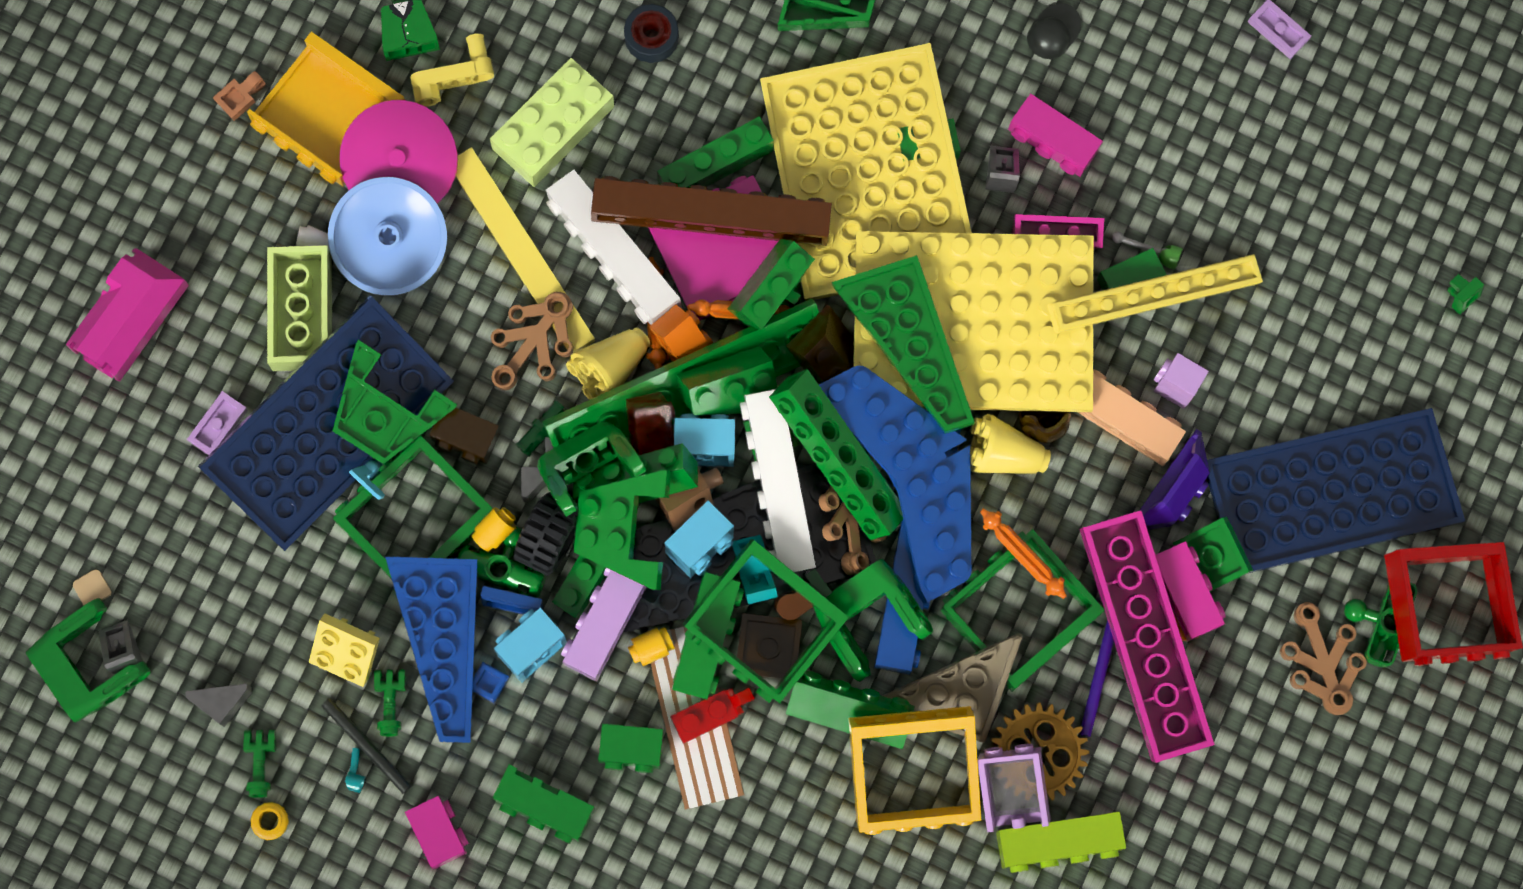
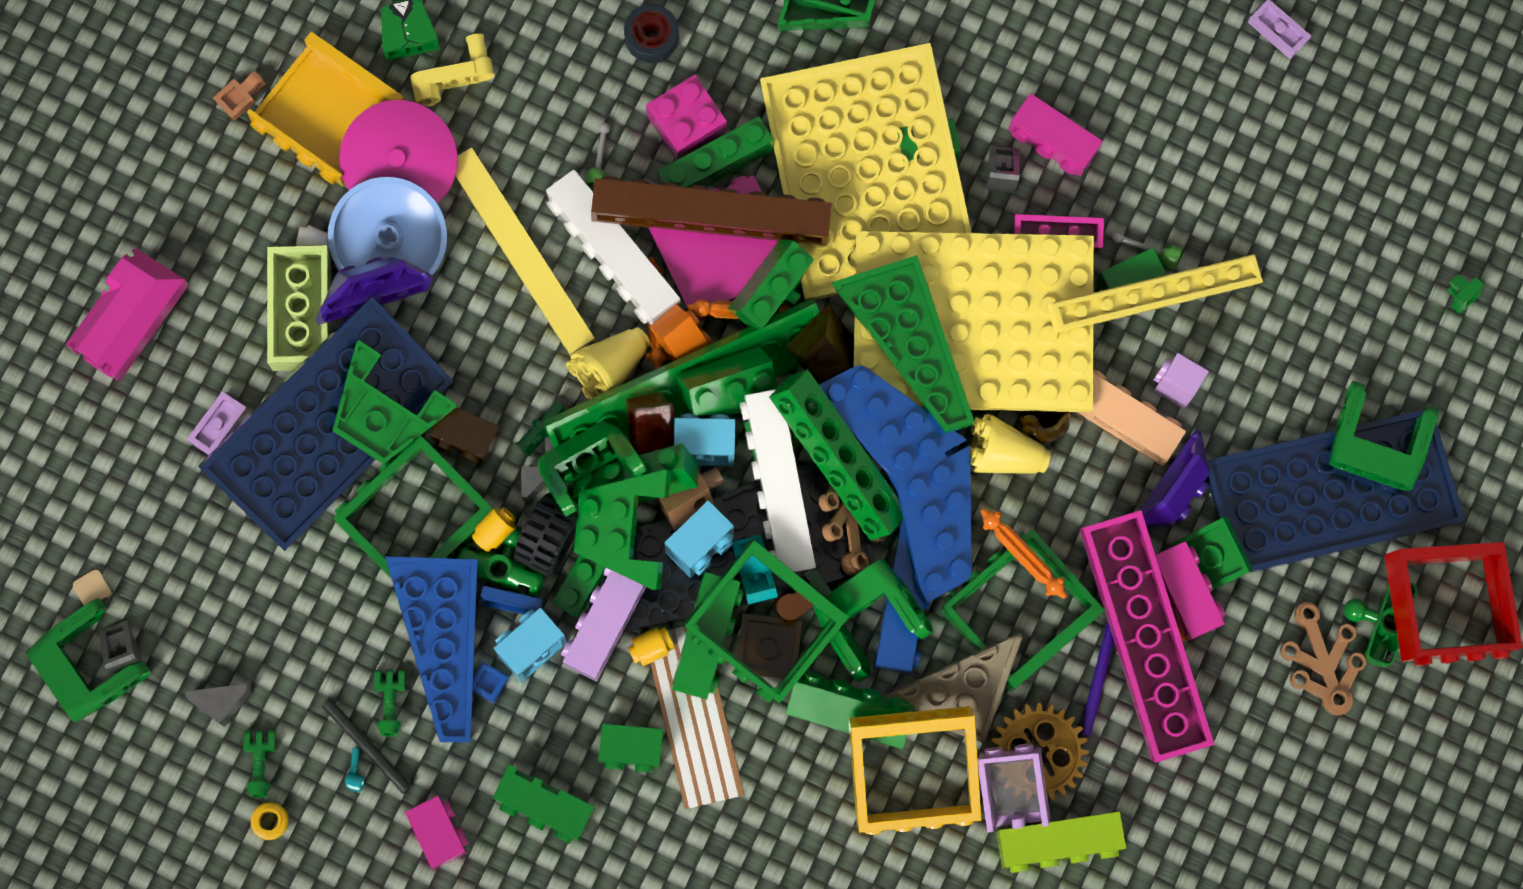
light yellow plate [309,613,380,687] -> none
medium azure piece [349,459,385,500] -> none
yellowish green brick [490,58,614,187] -> none
medium nougat plant [491,292,574,390] -> none
red hinge [670,688,755,744] -> none
pearl dark grey cap [1027,4,1081,59] -> none
none -> dark purple wedge [316,257,433,325]
none -> hinge [584,123,610,191]
none -> dark pink brick [646,75,727,160]
none -> green connector [1329,380,1439,491]

